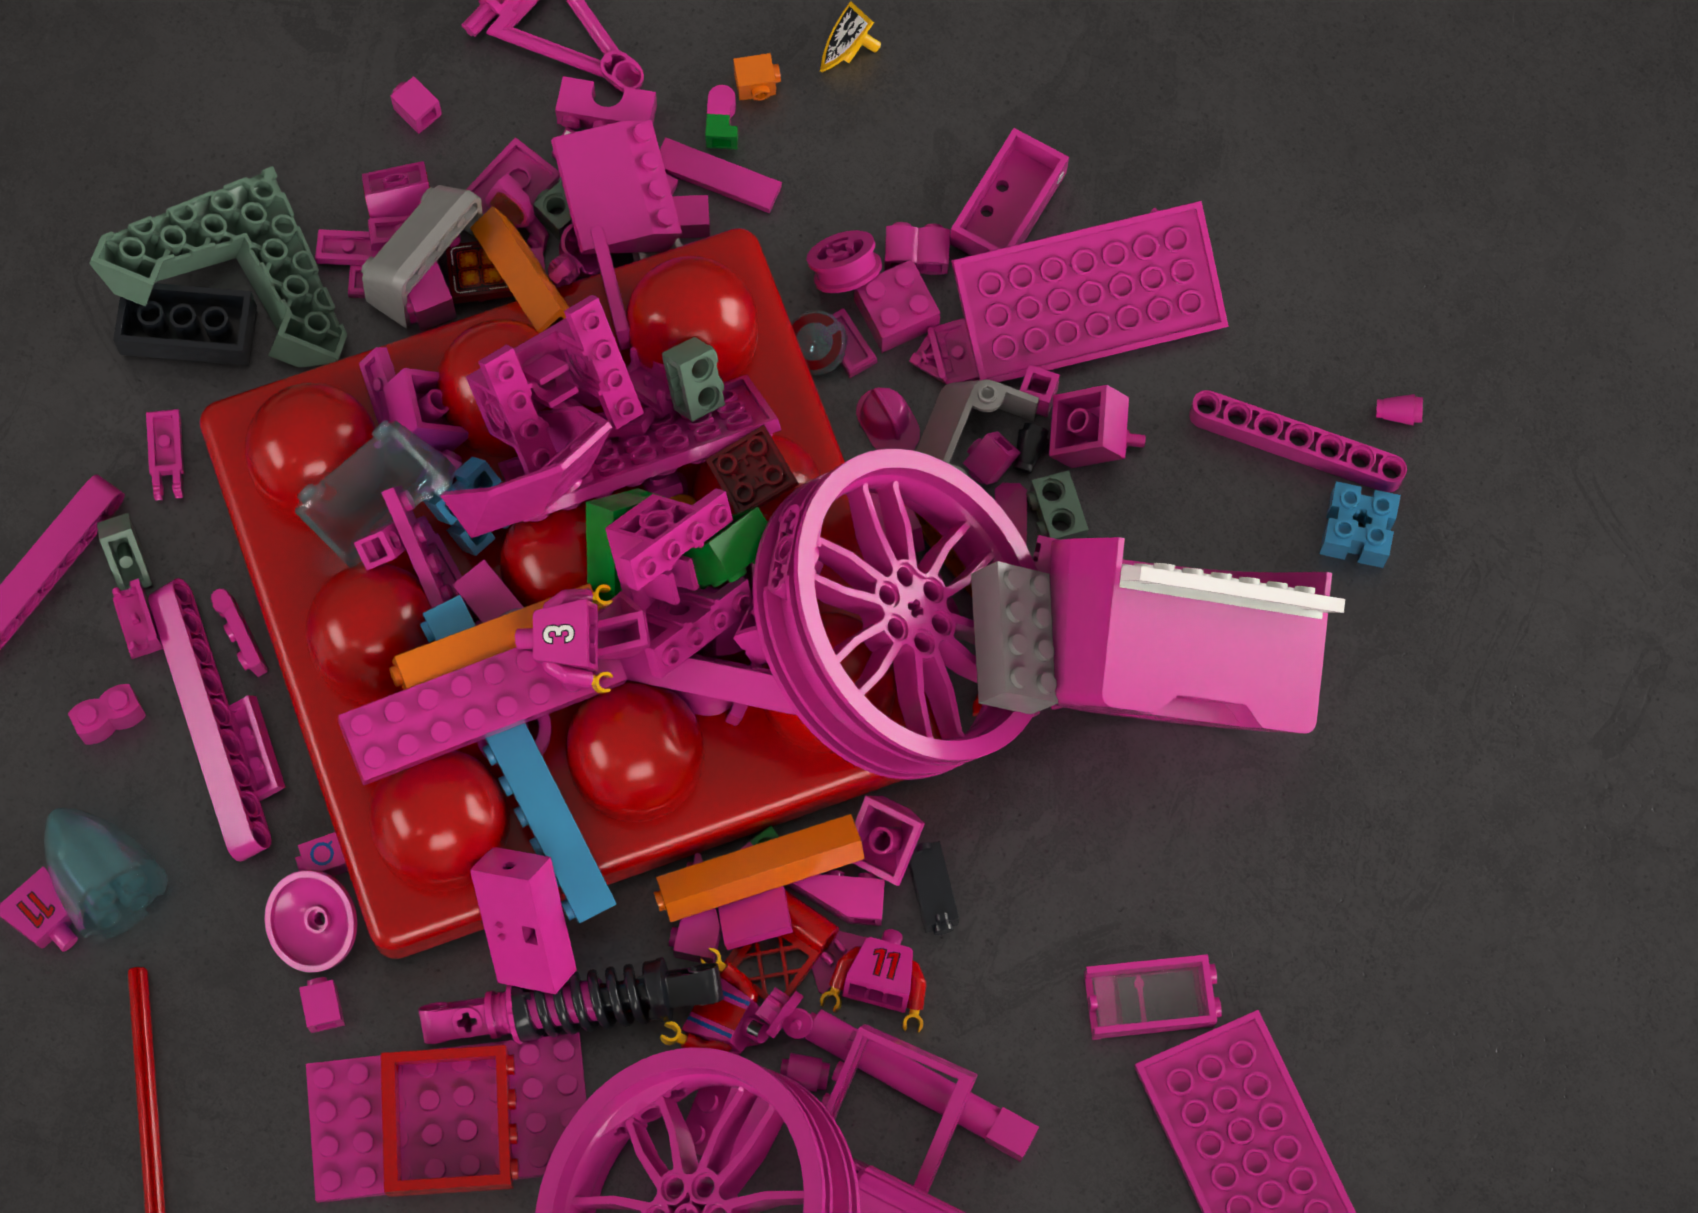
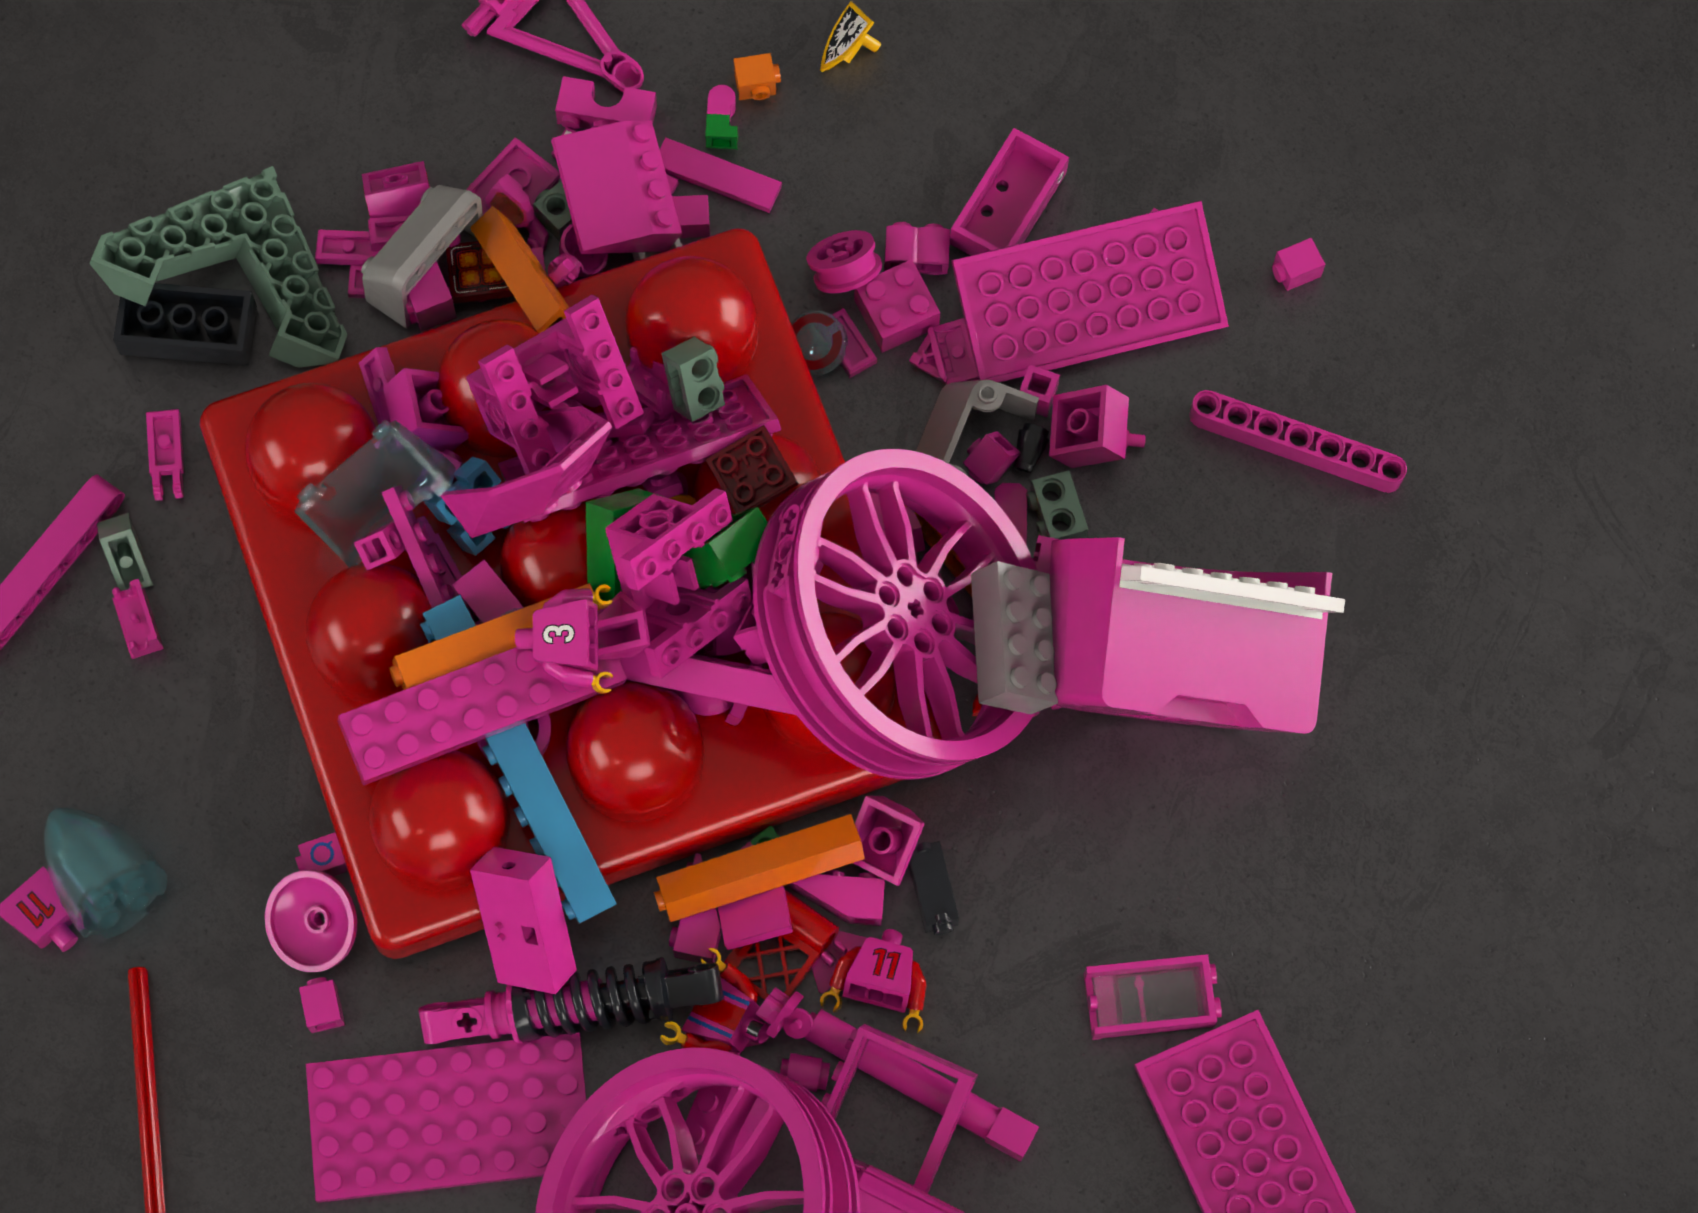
dark pink brick [68,684,146,745] -> none
dark pink beam [148,578,272,862] -> none
dark pink hinge [210,588,269,677] -> none
dark pink plate [229,695,286,801] -> none
red window [380,1045,519,1197] -> none
dark pink brick [390,76,442,134] -> none
dark pink tile [590,225,630,350] -> none
dark pink piece [856,387,920,451] -> none
dark azure brick [1319,481,1401,568] -> none
dark pink cone [1376,394,1423,426] -> none
none -> dark pink brick [1272,238,1326,291]

